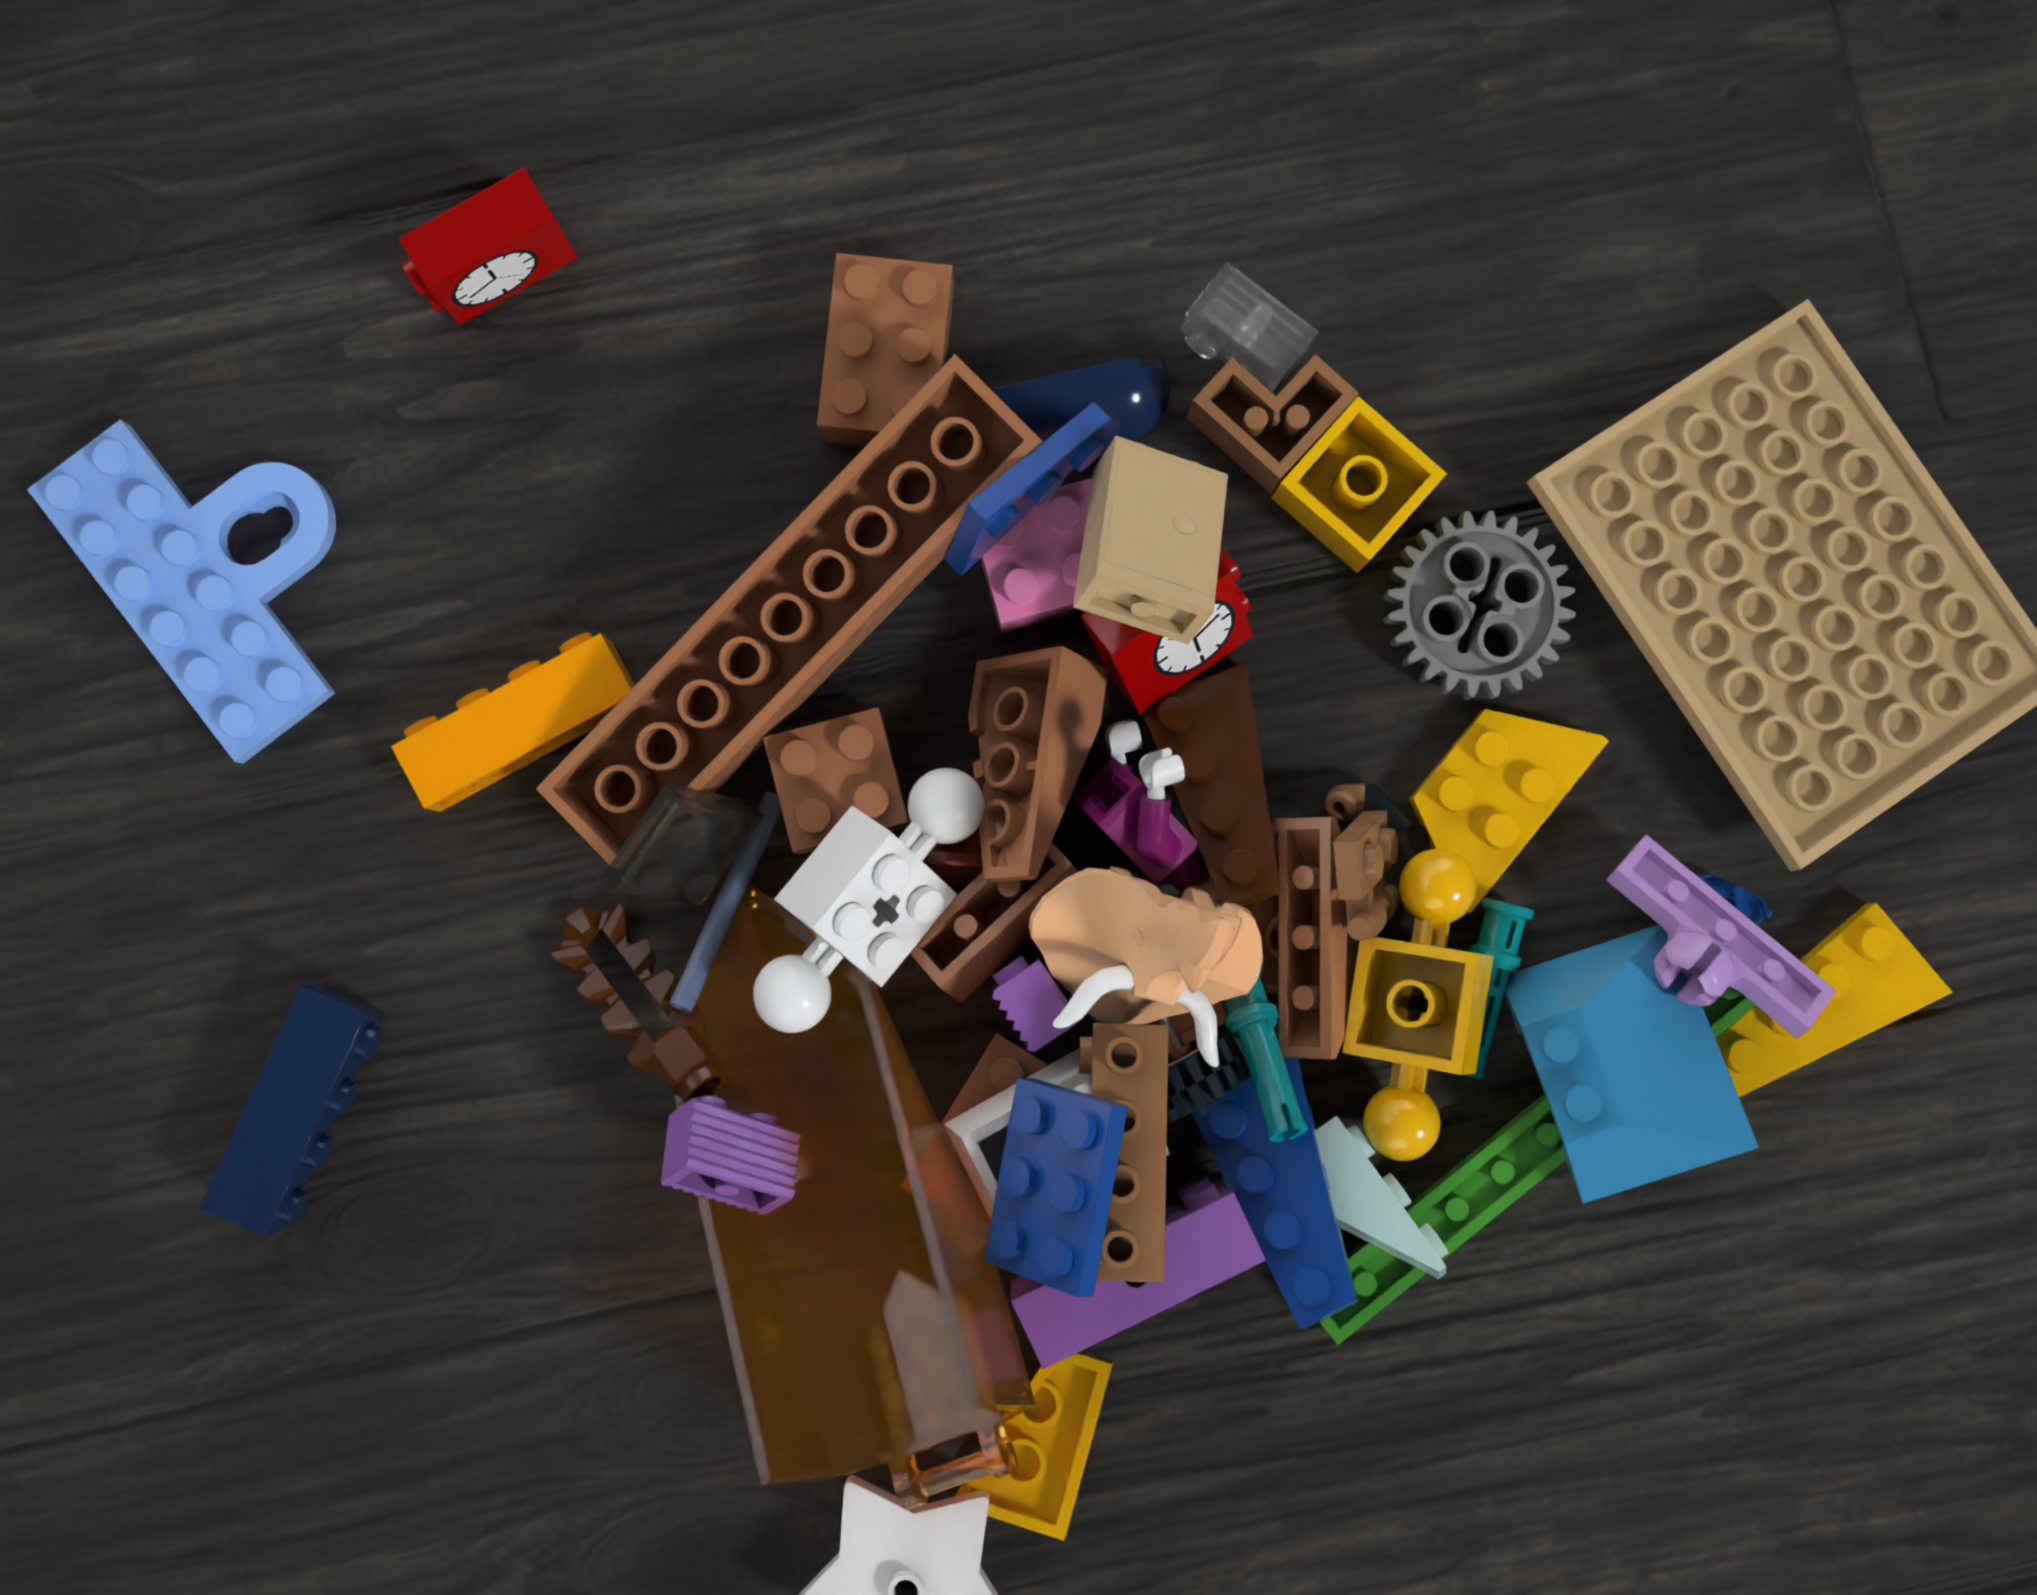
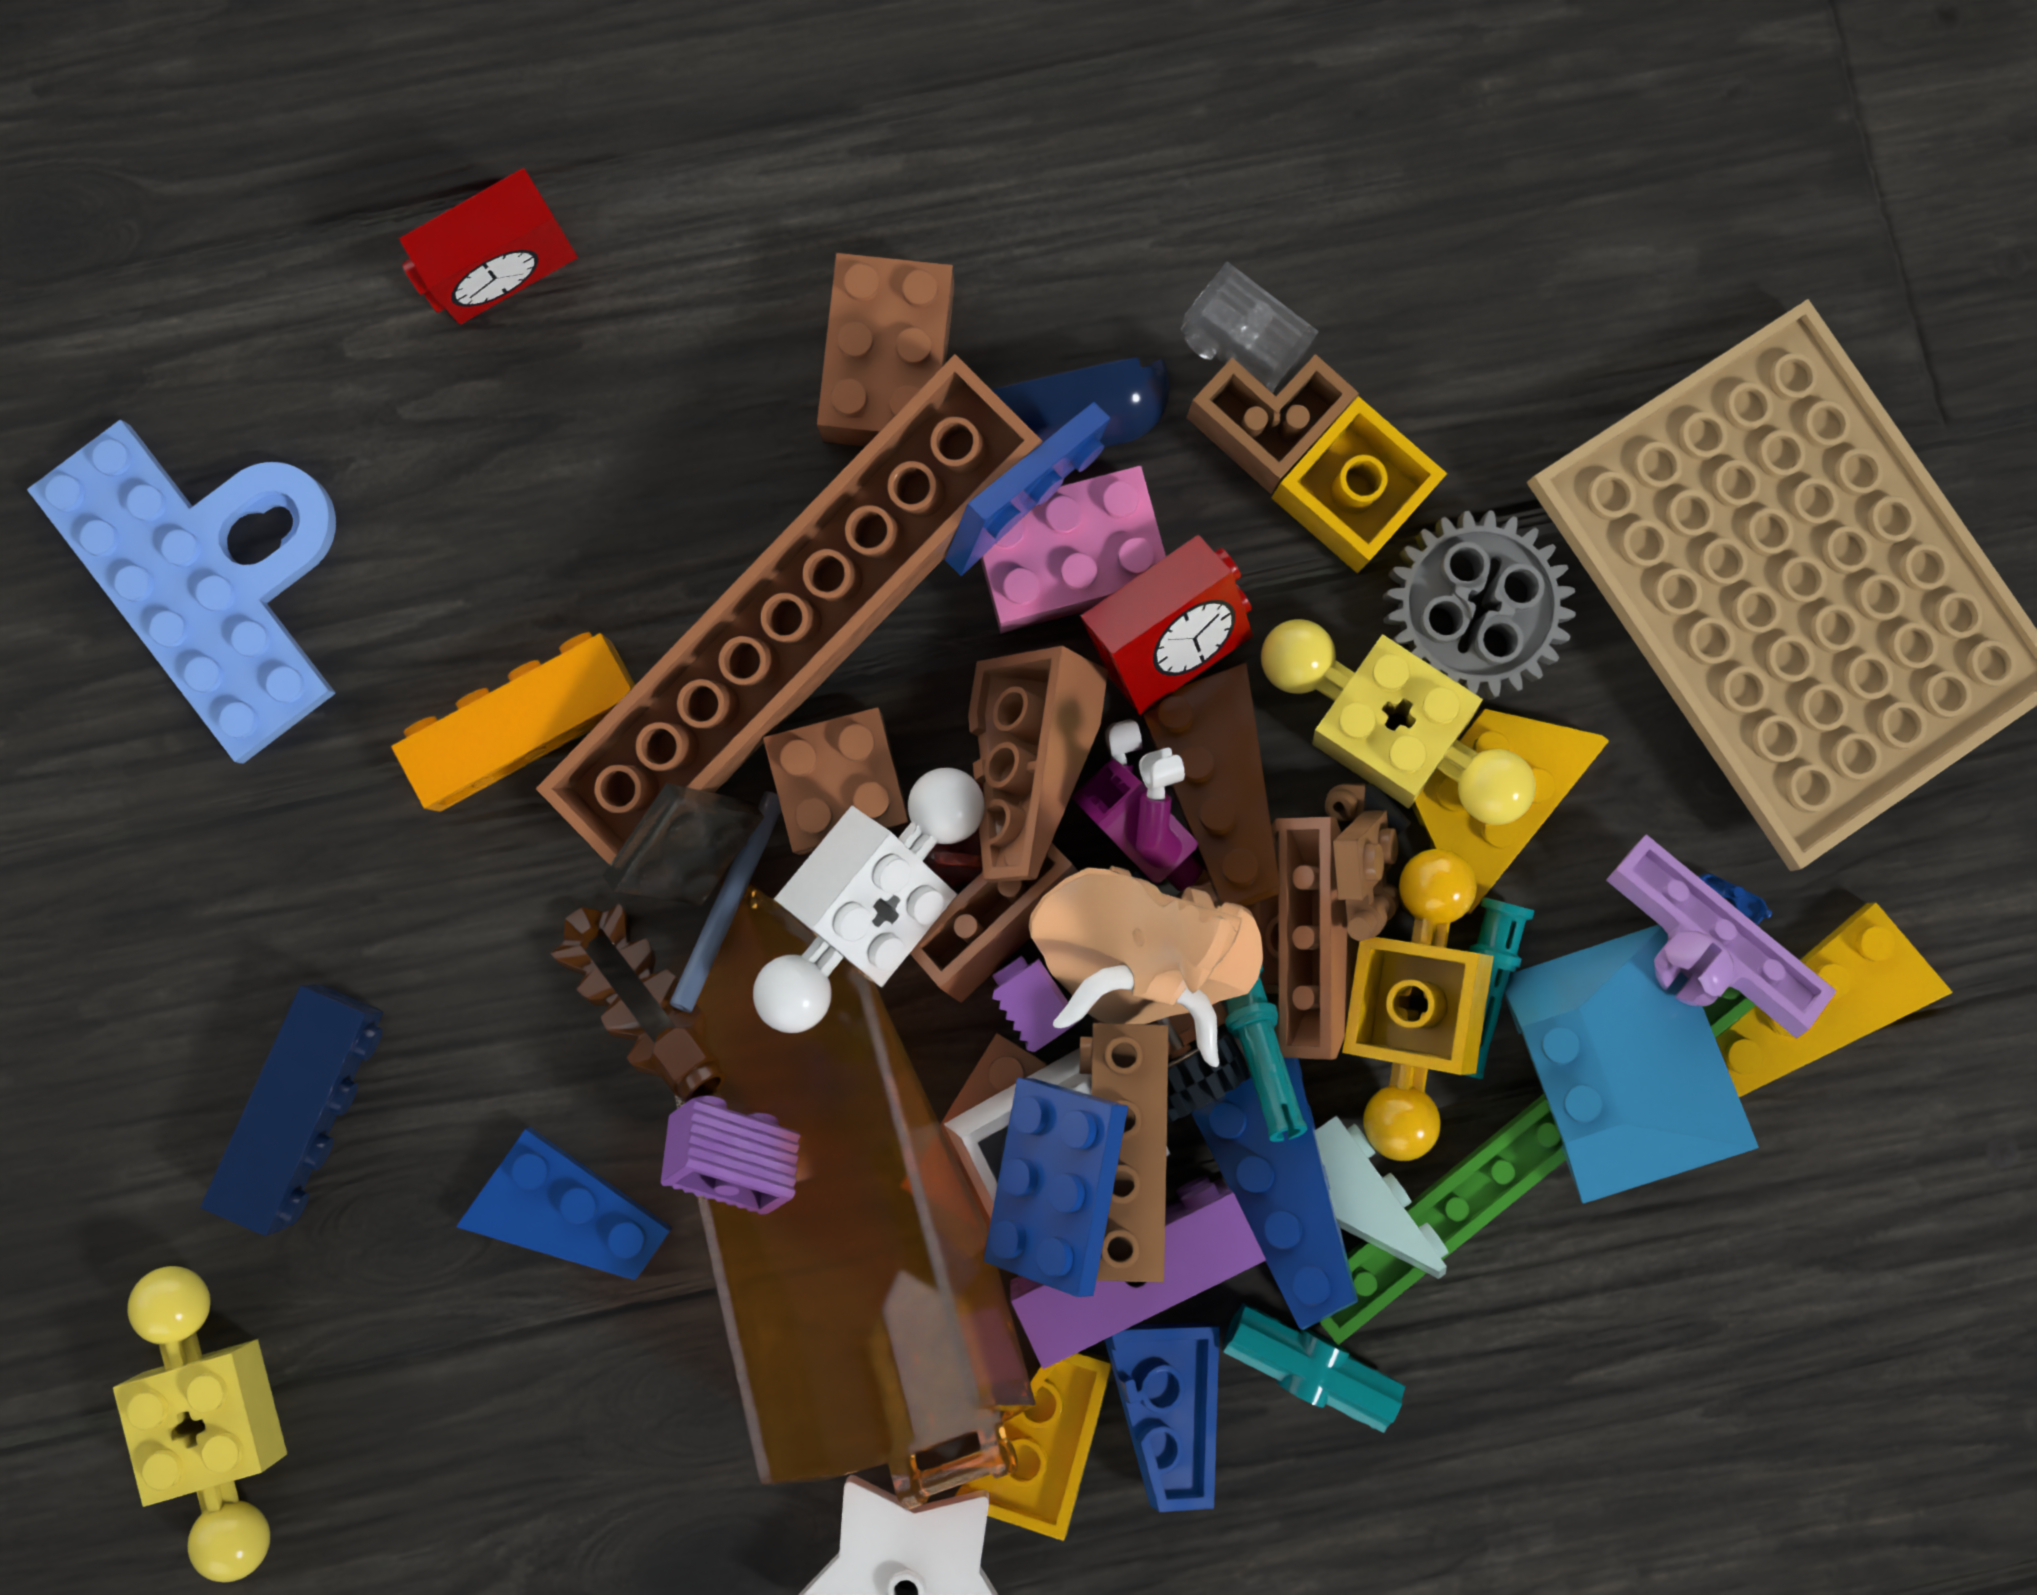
tan piece [1073,436,1228,644] -> none
none -> light yellow brick [113,1266,287,1582]
none -> blue wing [456,1127,673,1280]
none -> blue wing [1104,1322,1220,1512]
none -> teal piece [1221,1303,1406,1433]
none -> light yellow brick [1261,619,1536,825]

